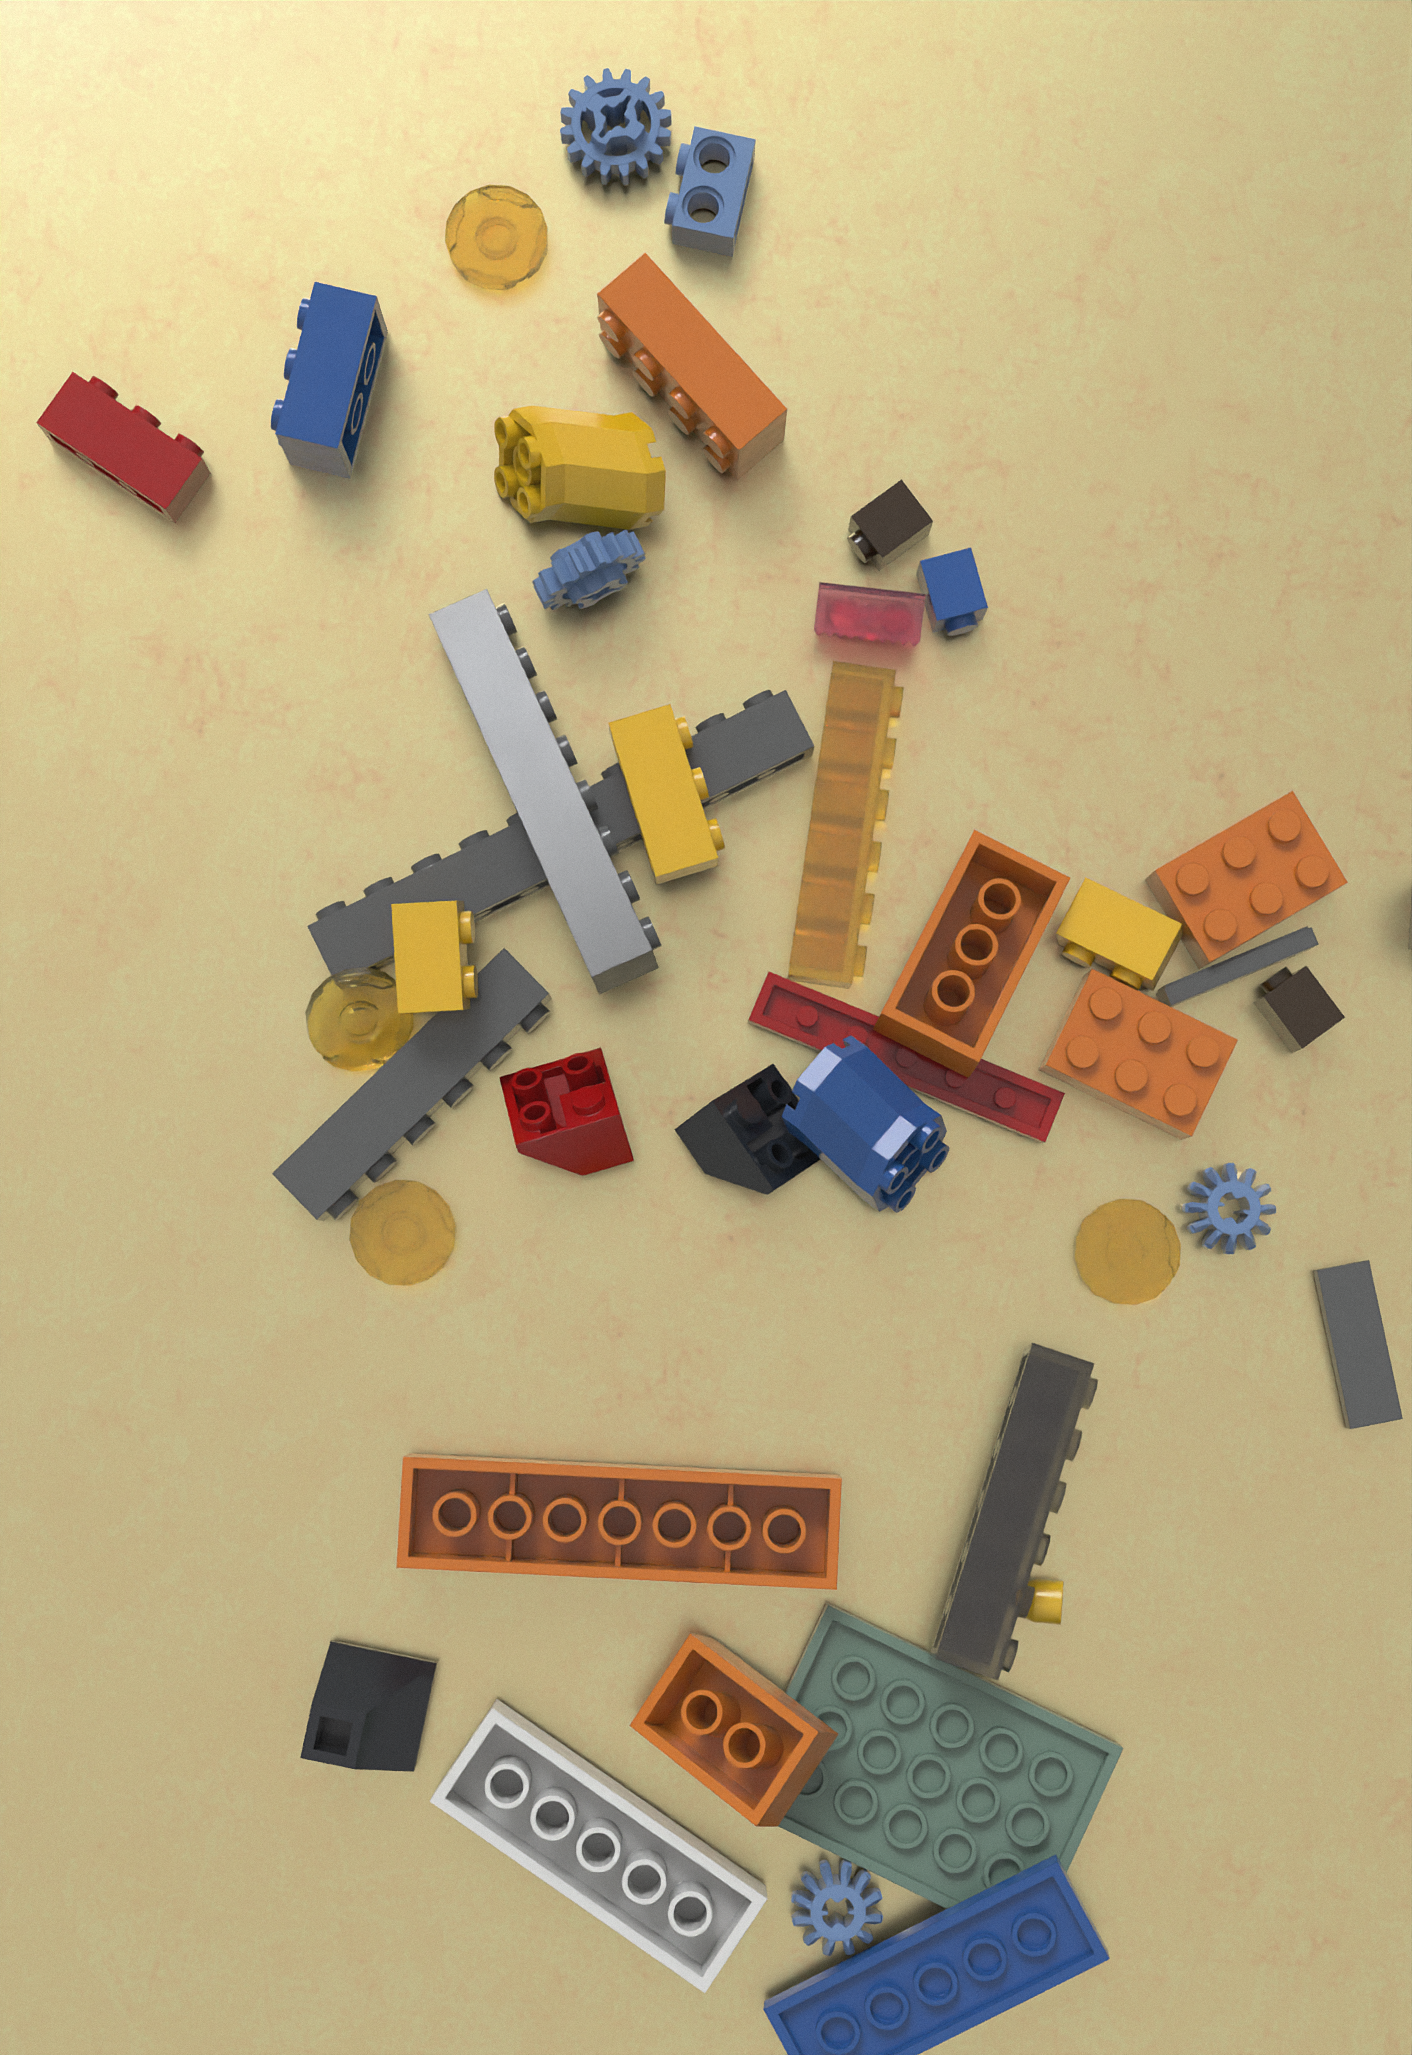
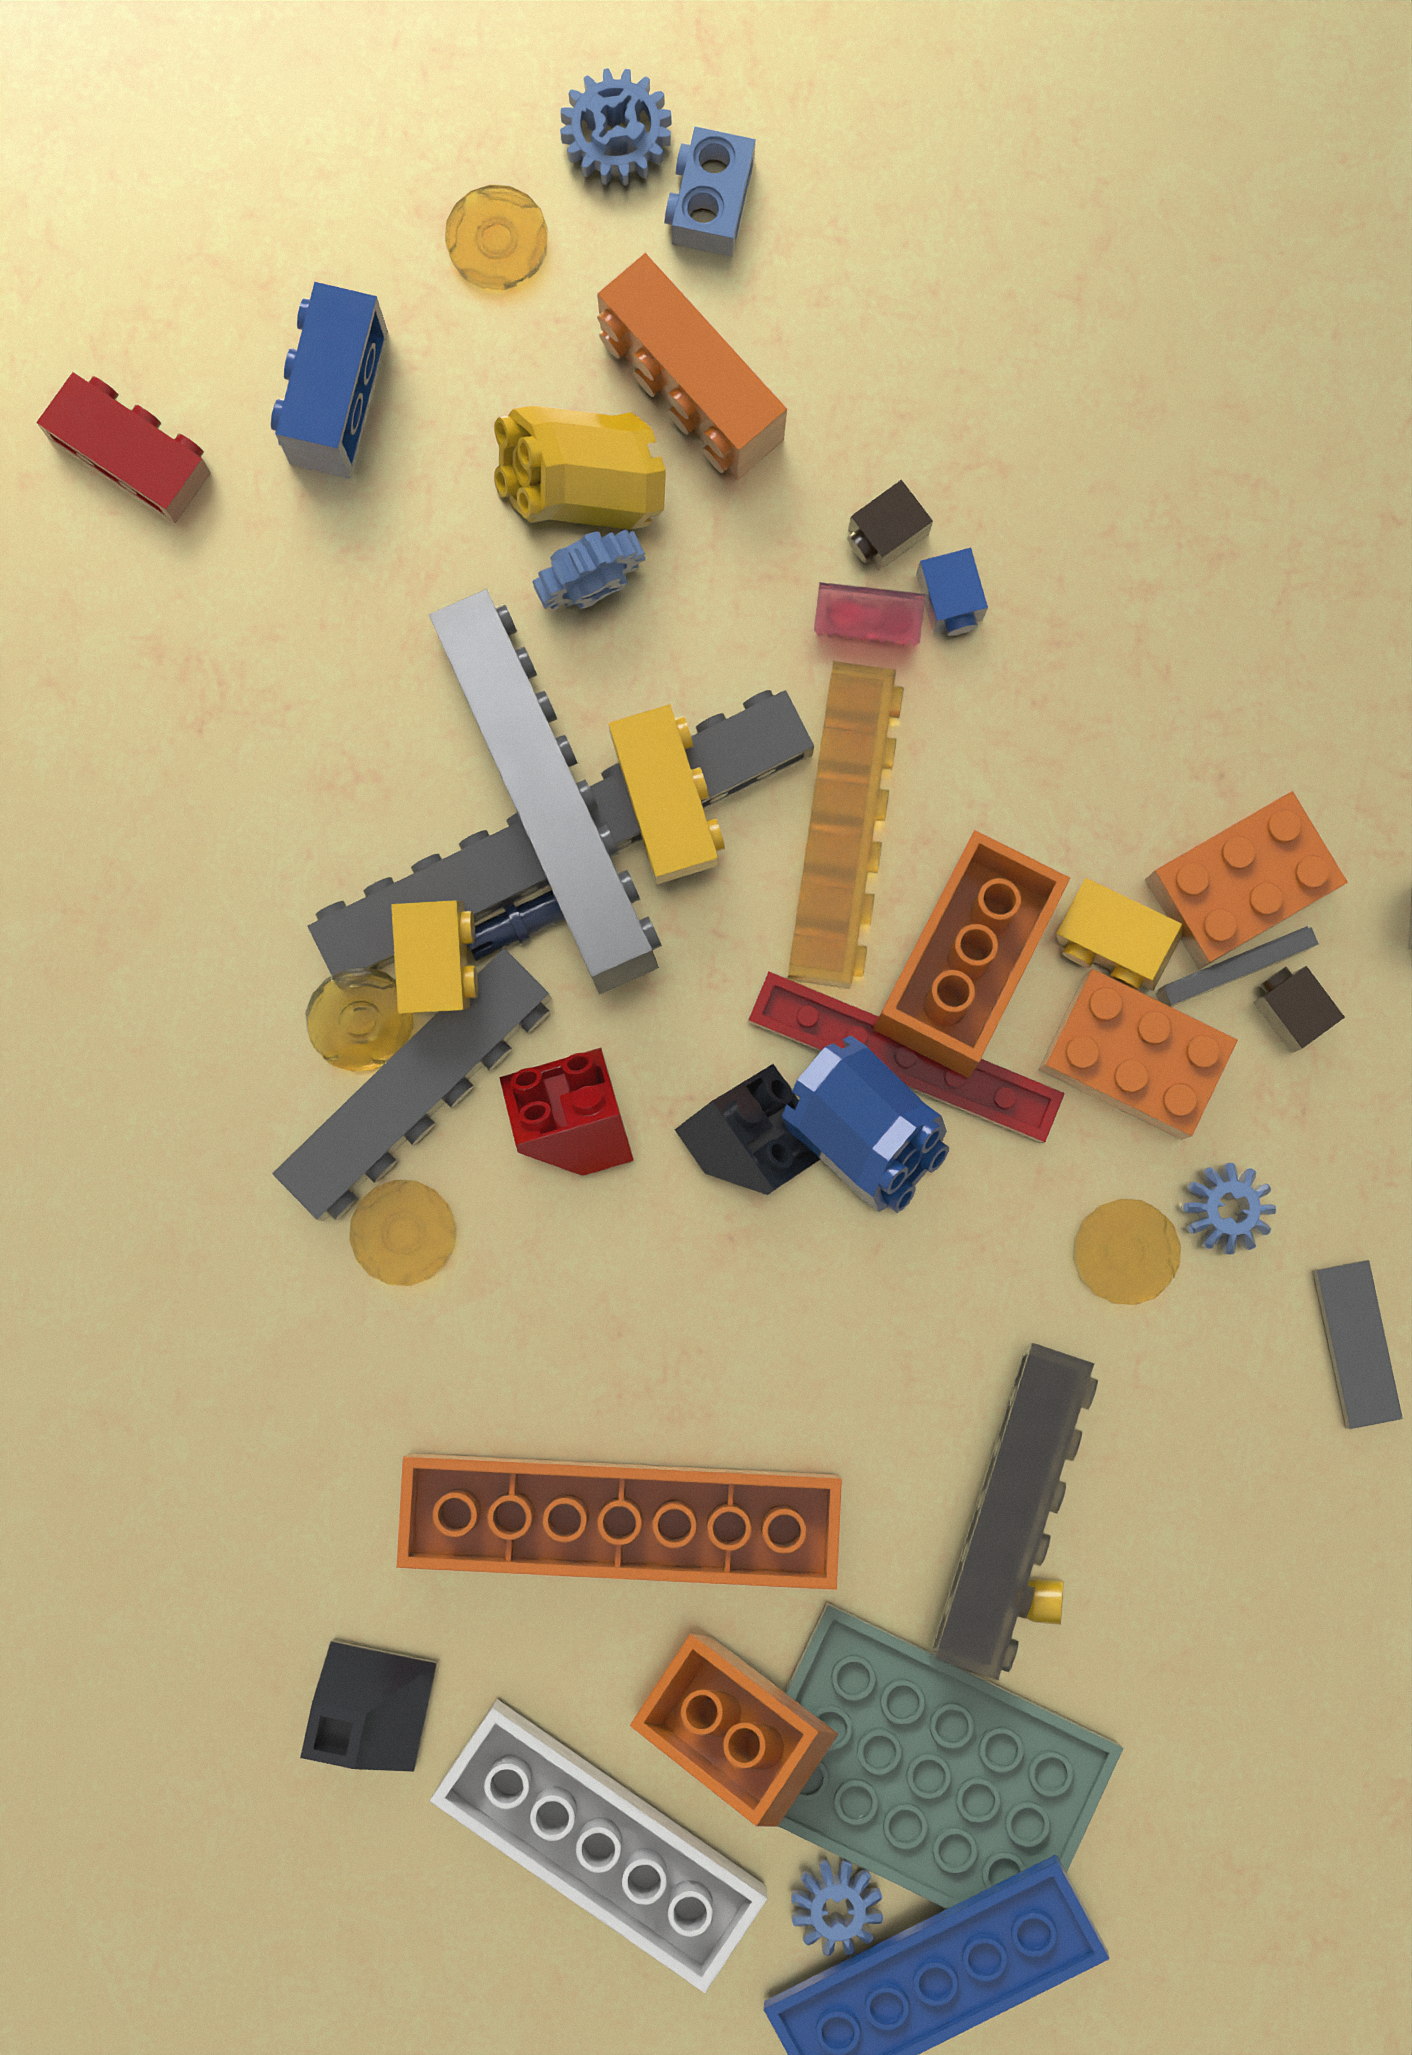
none -> dark blue pin [468,890,565,961]

